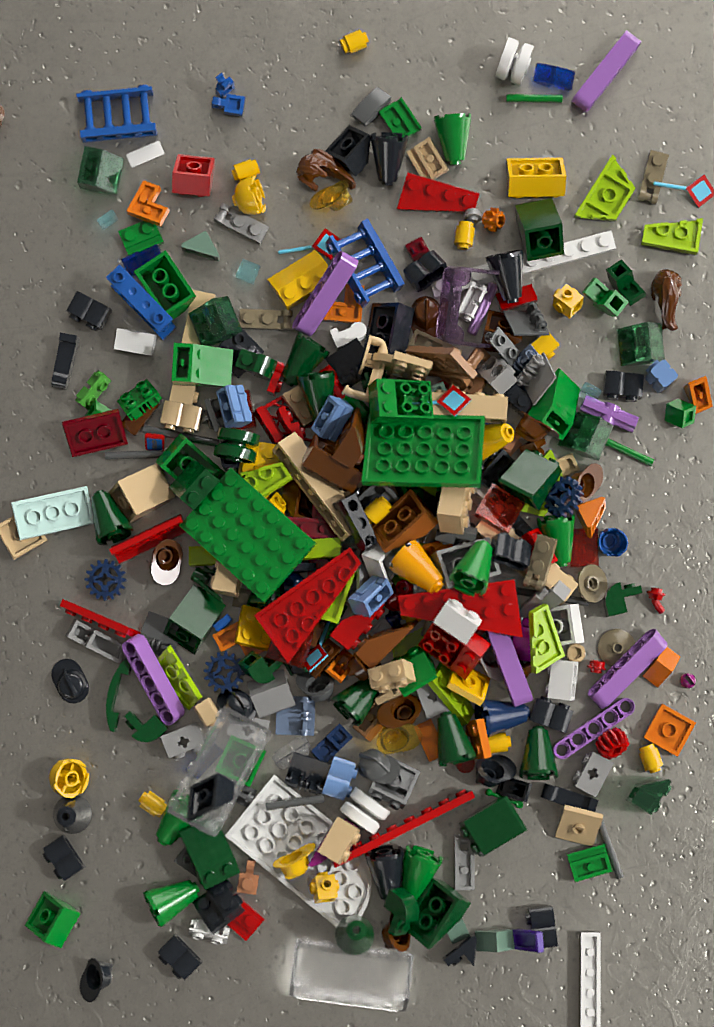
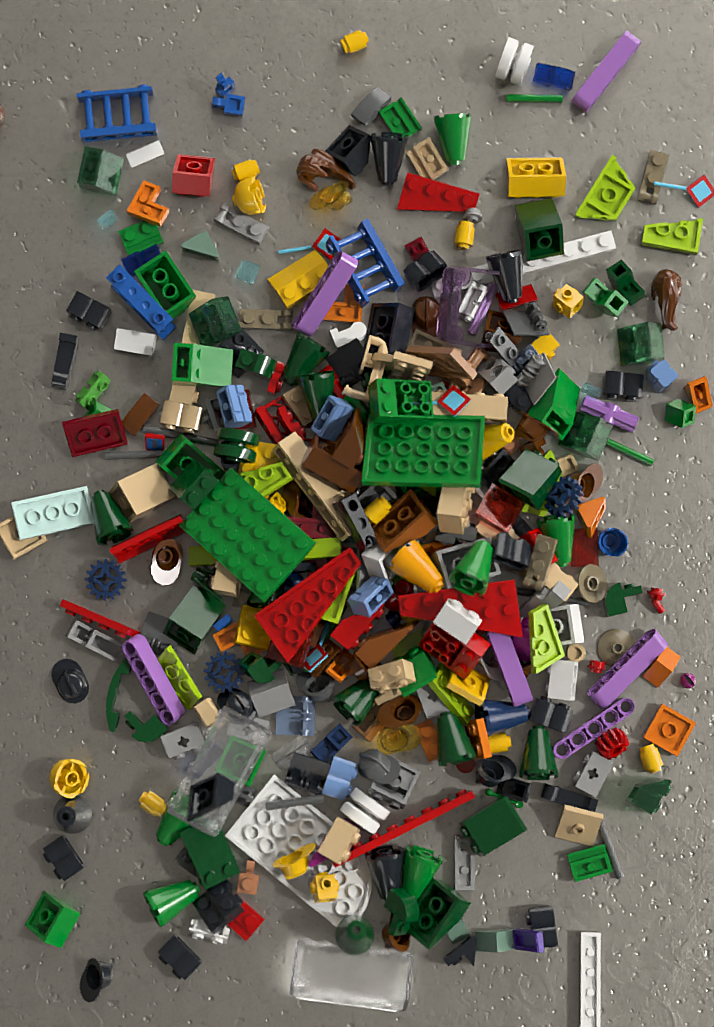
green hinge [117,379,162,421] -> none
orange gear [482,207,505,232] -> none

